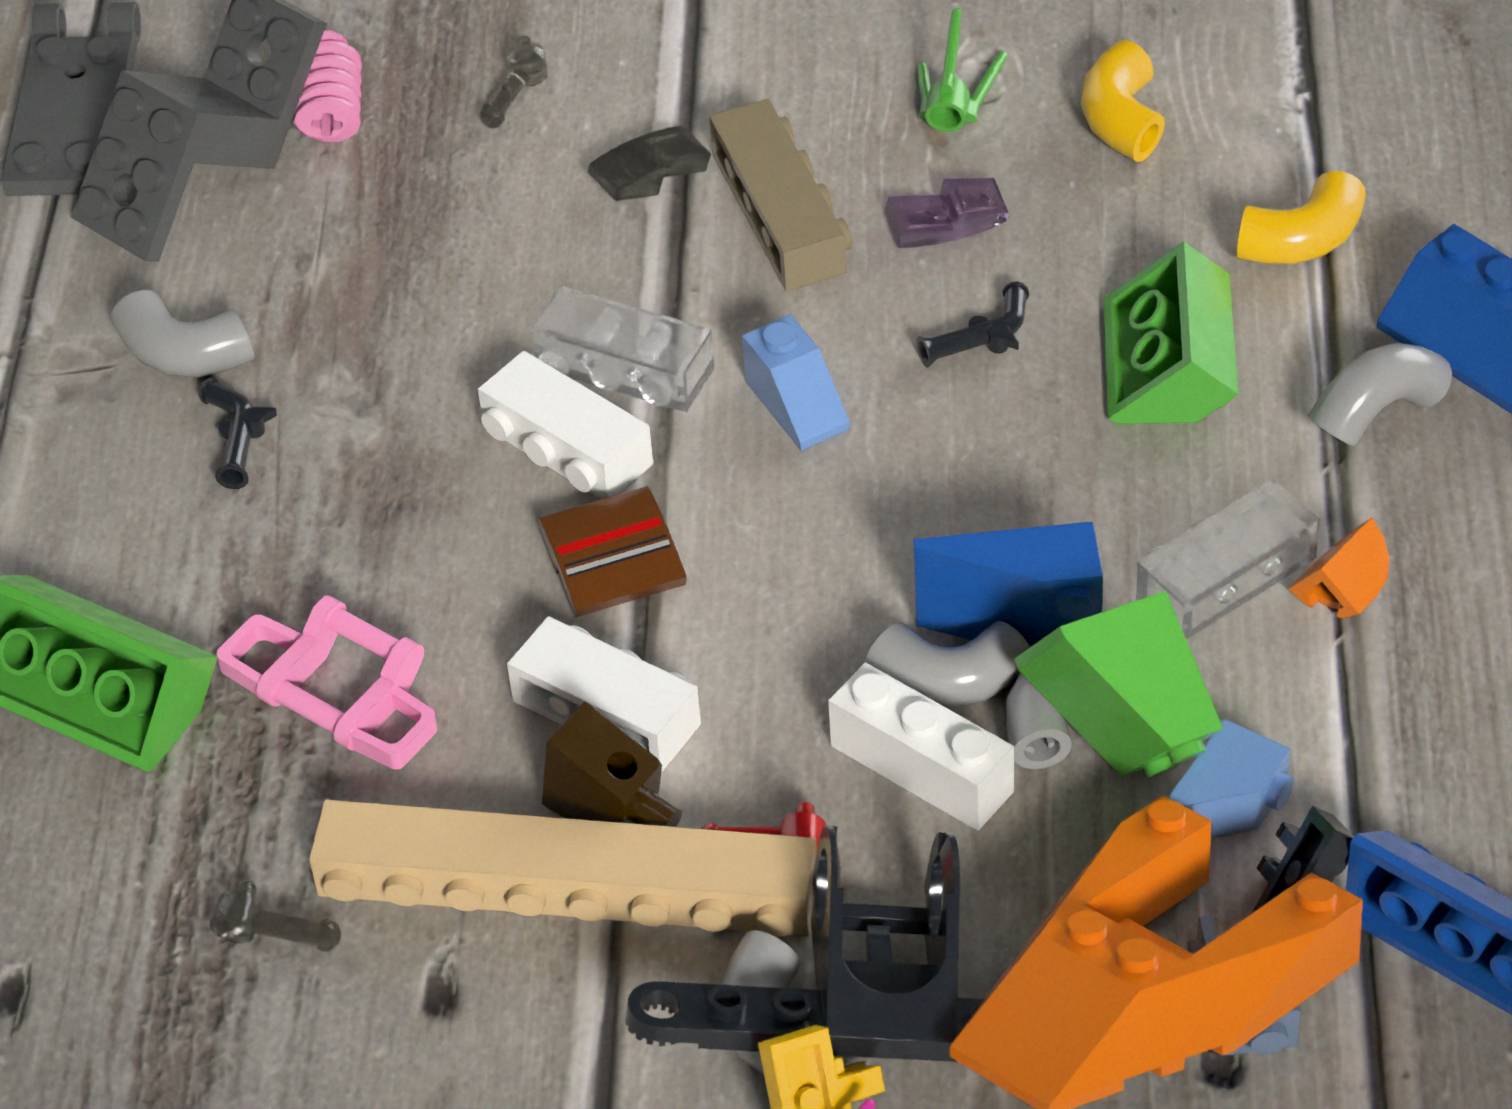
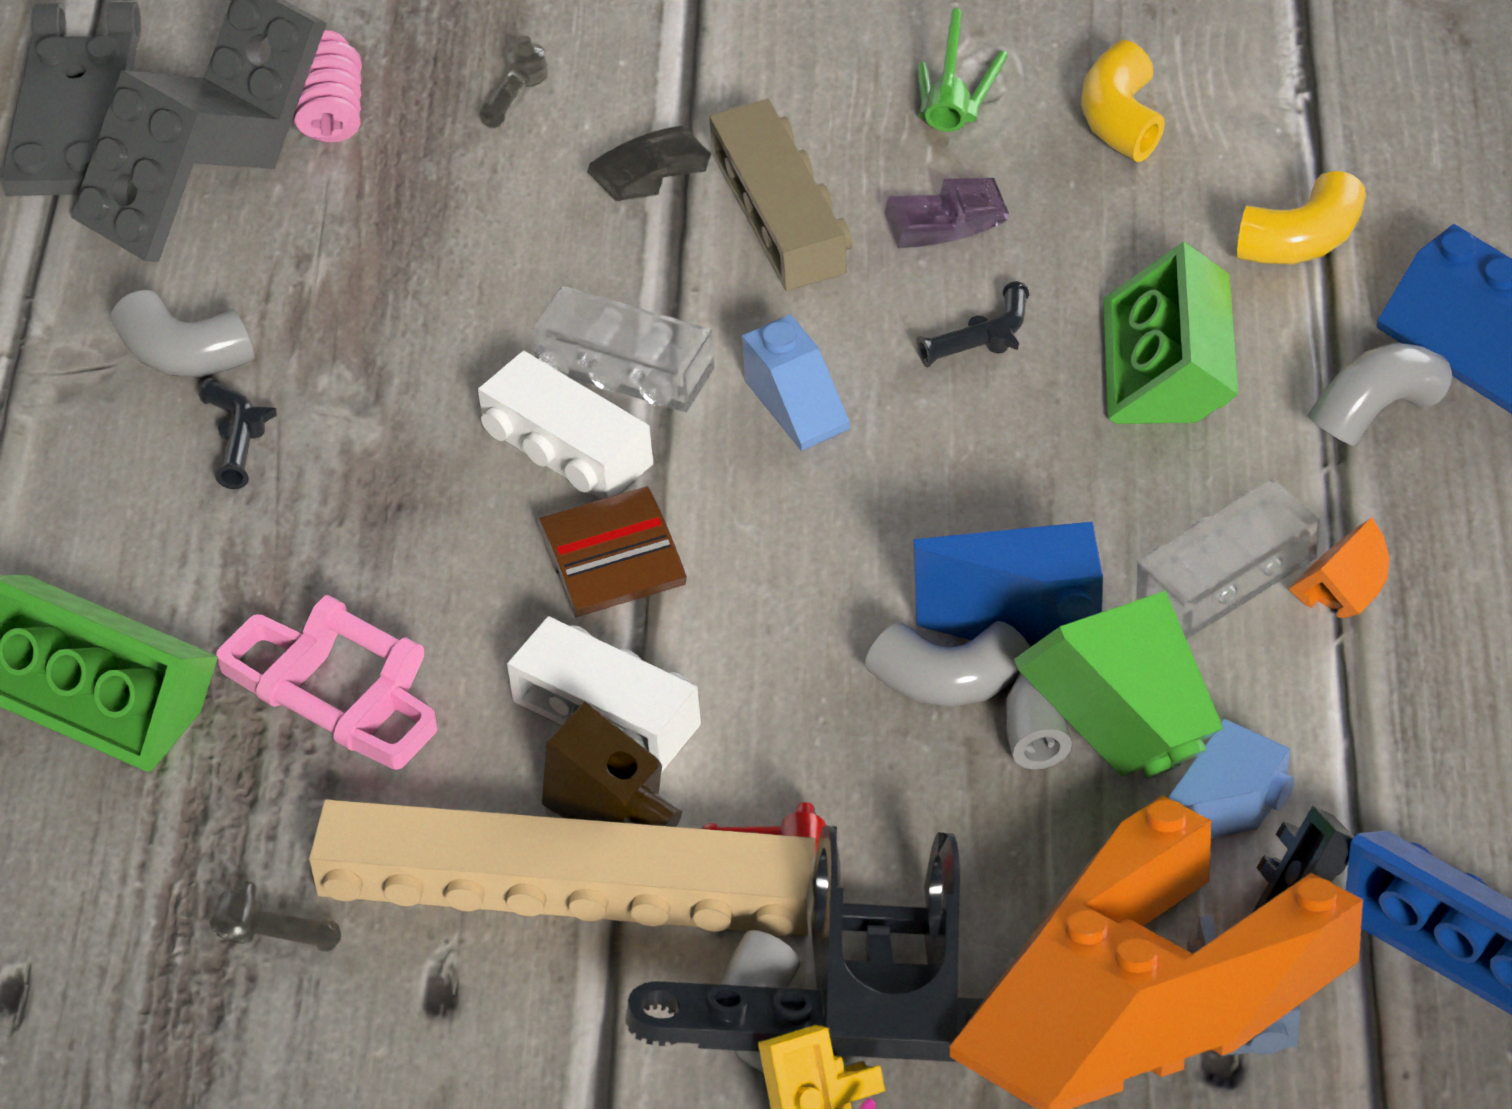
white brick [828,662,1014,831] -> none

